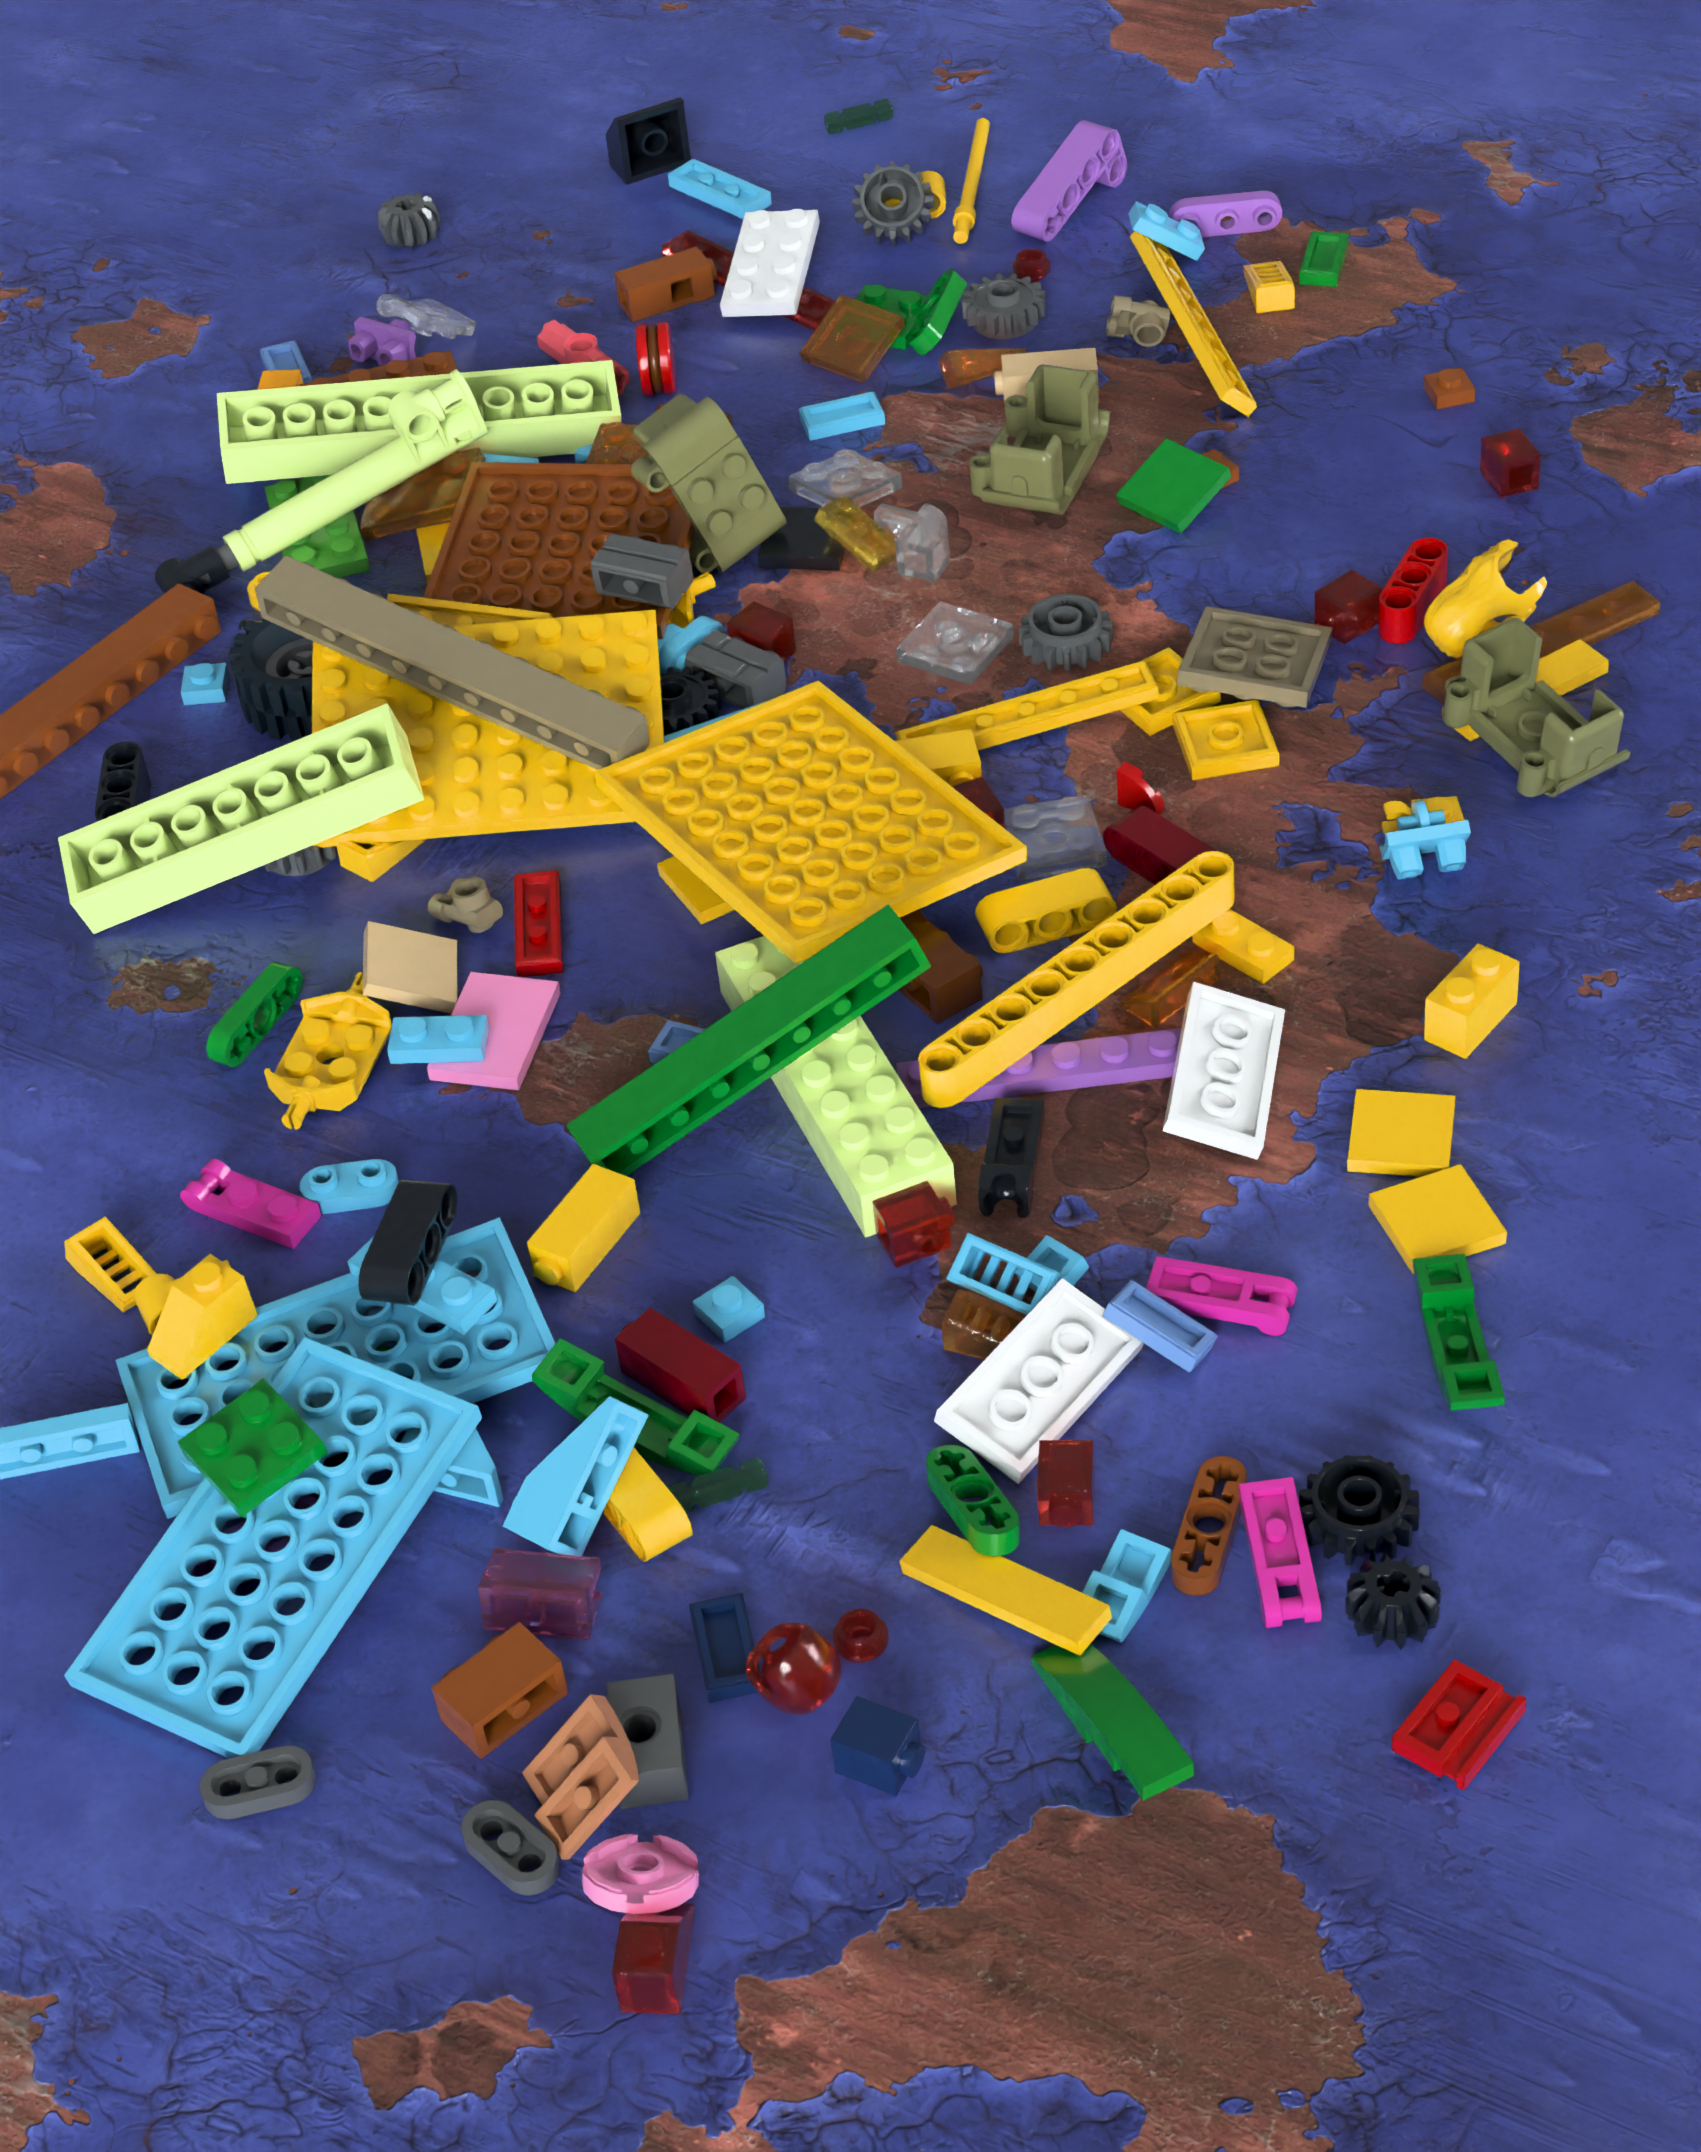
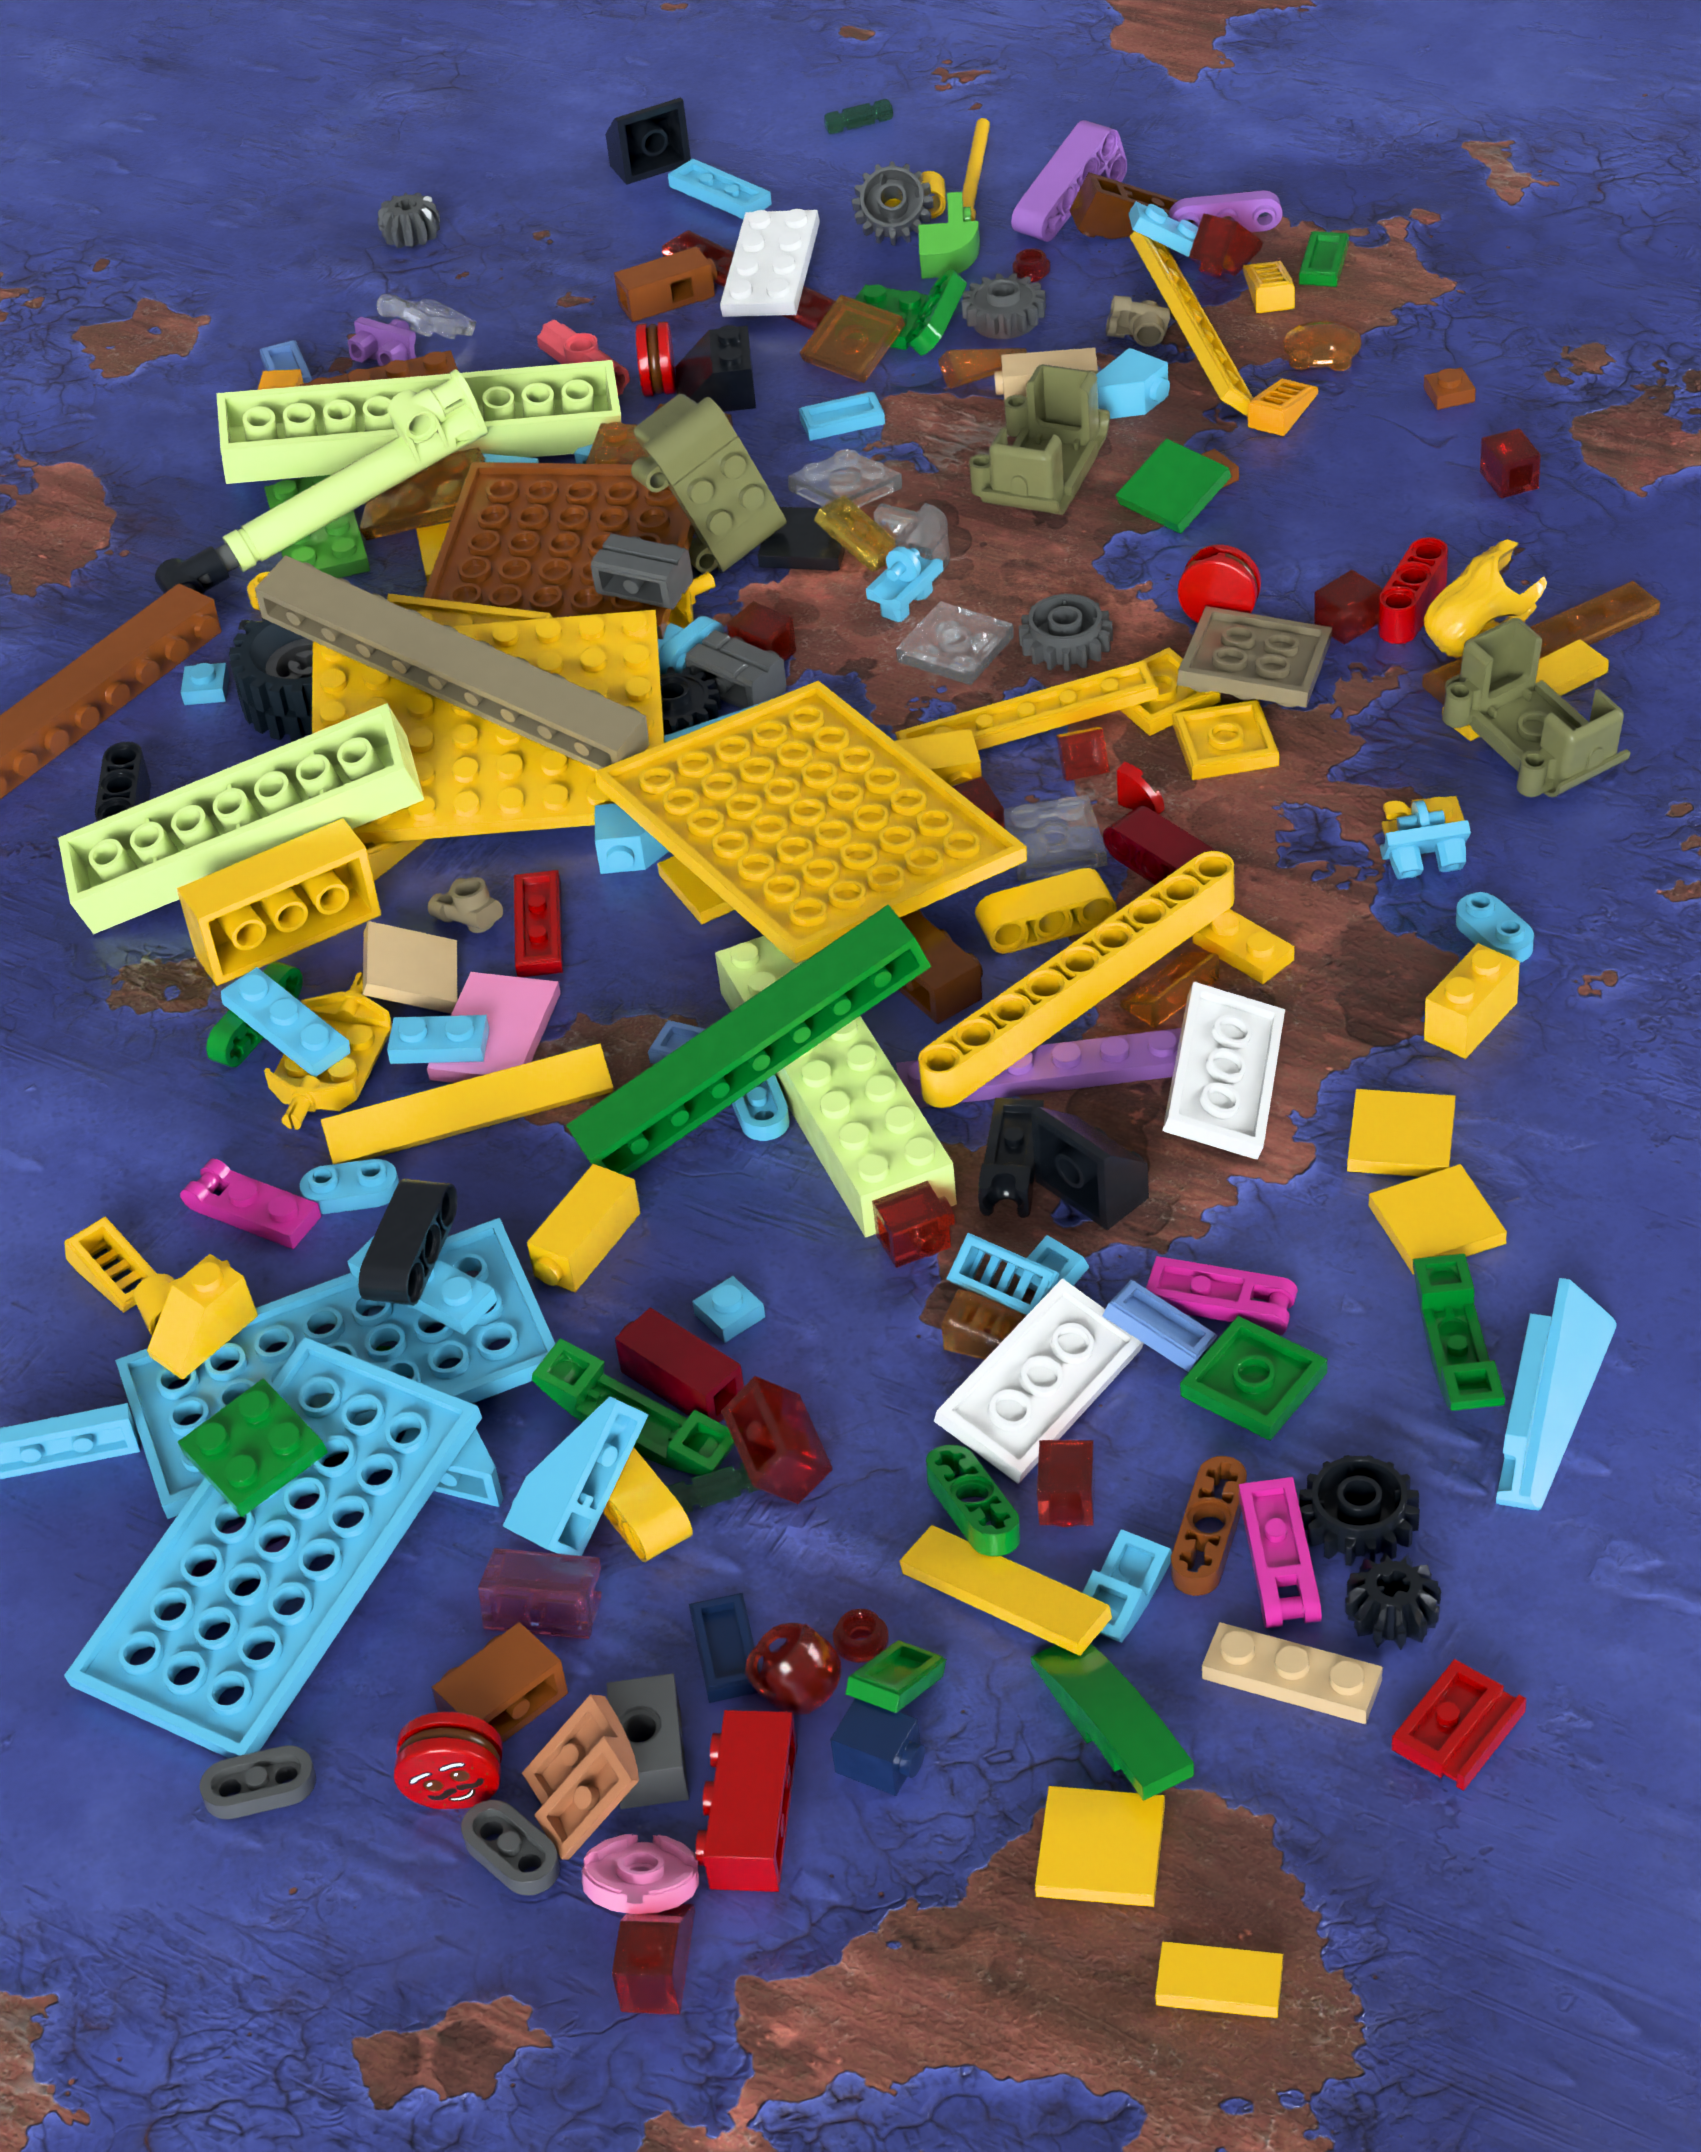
none -> yellow brick [176,818,381,986]
none -> medium azure plate [221,967,350,1077]
none -> yellow tile [320,1044,613,1164]
none -> red head [394,1712,503,1809]
none -> medium azure slope [595,803,669,874]
none -> black slope [675,325,756,412]
none -> red brick [695,1710,798,1892]
none -> clear red brick [721,1376,833,1504]
none -> medium azure plate [732,1074,790,1141]
none -> green tile [845,1640,947,1713]
none -> medium azure hips [866,546,943,622]
none -> bright green brick [918,192,980,279]
none -> black slope [1031,1107,1149,1230]
none -> yellow tile [1035,1786,1165,1907]
none -> clear red tile [1056,727,1110,781]
none -> reddish brown slope [1069,172,1194,239]
none -> medium azure slope [1096,348,1170,419]
none -> yellow tile [1155,1941,1283,2018]
none -> red head [1178,544,1261,623]
none -> green plate [1180,1316,1328,1441]
none -> clear red slope [1189,213,1263,278]
none -> tan plate [1202,1622,1383,1725]
none -> light orange slope [1248,378,1318,436]
none -> clear orange dish [1283,320,1362,371]
none -> medium azure plate [1456,892,1534,963]
none -> medium azure wedge [1496,1278,1617,1510]

